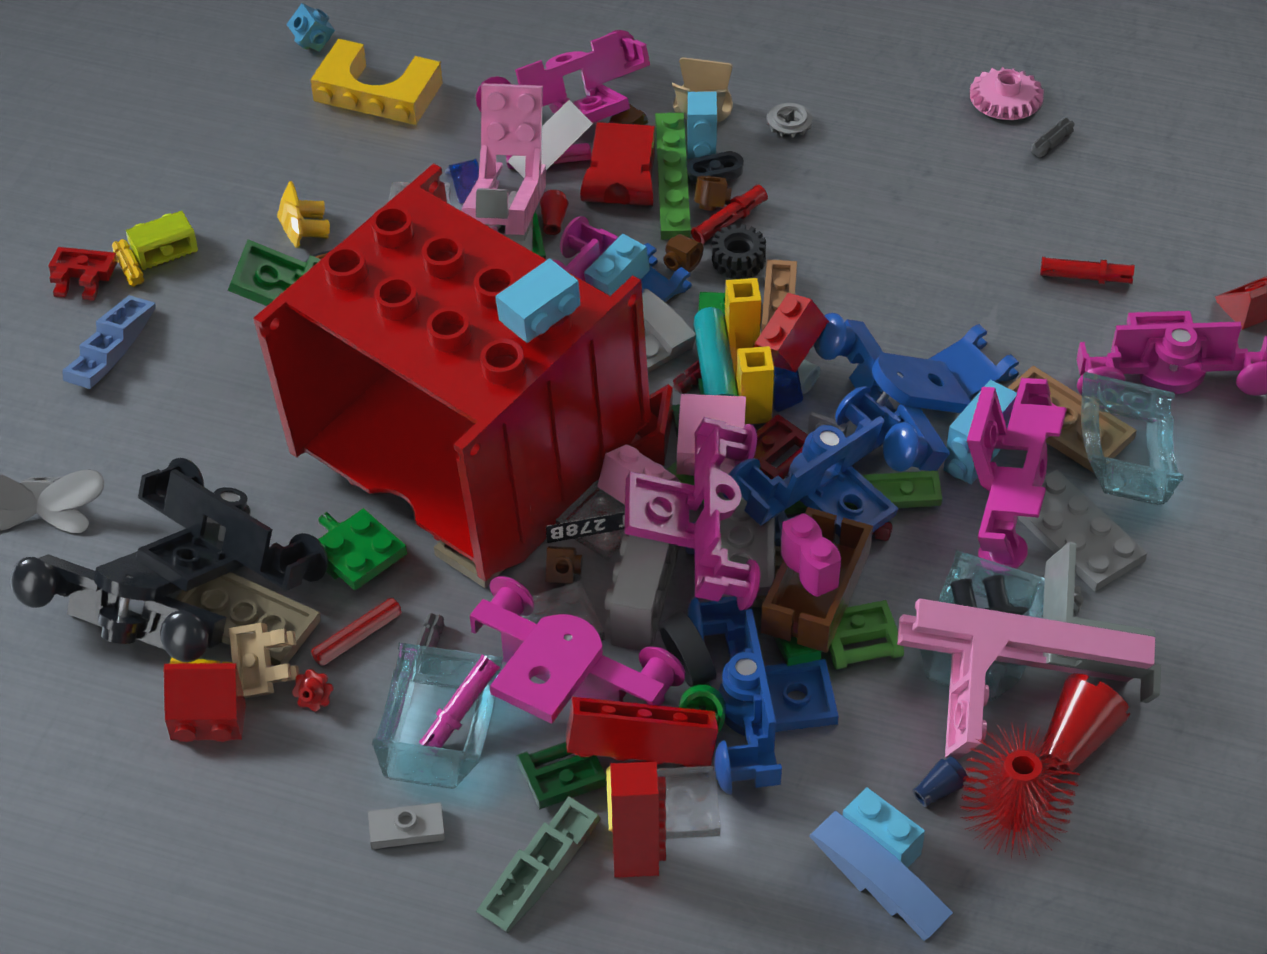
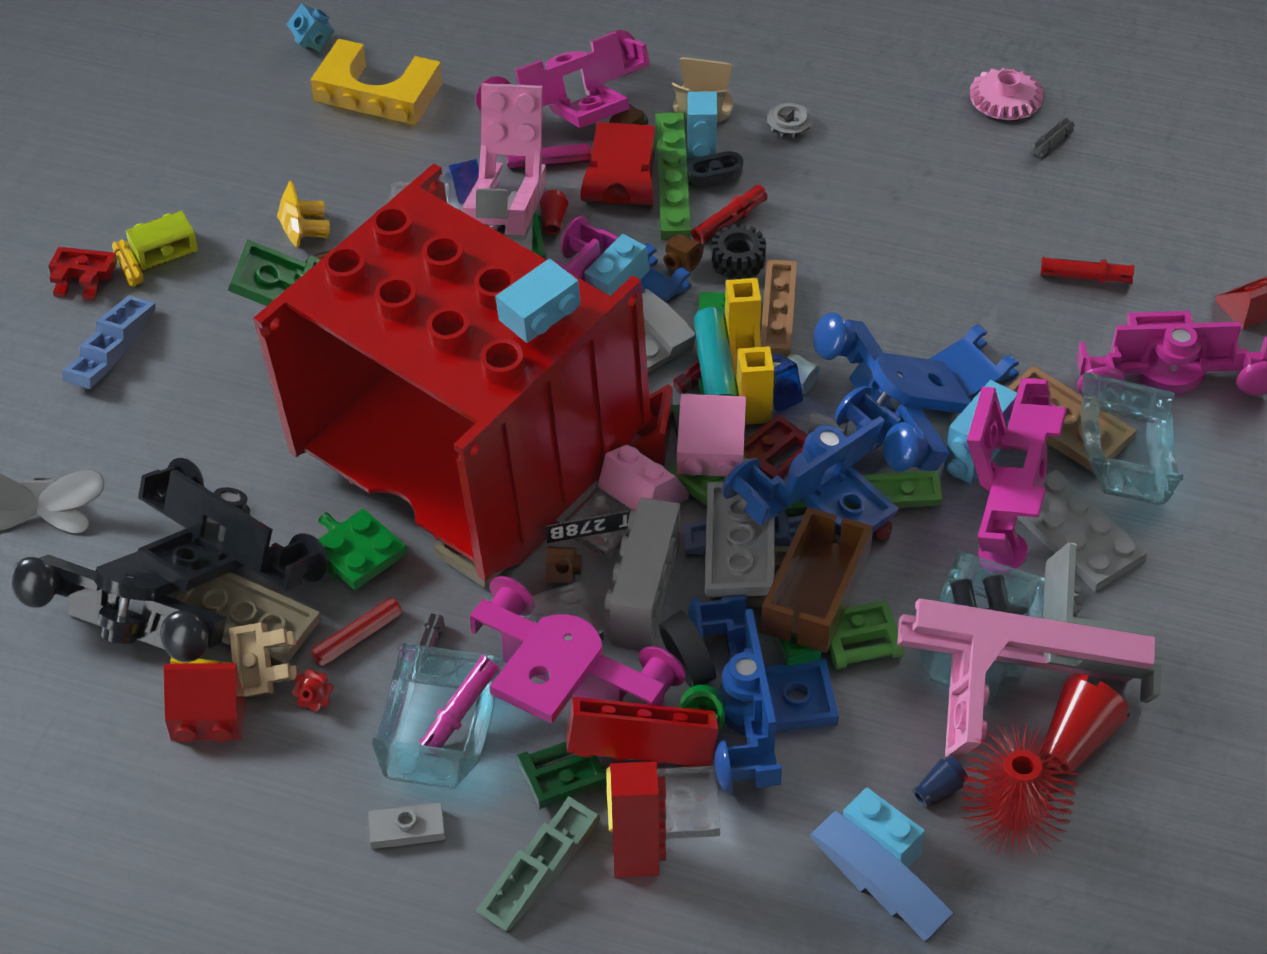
white sticker [508,100,593,178] -> none
dark pink piece [625,417,760,610] -> none
reddish brown plate [694,176,732,211] -> none
red slope [752,293,829,373] -> none
dark pink brick [781,513,841,597] -> none

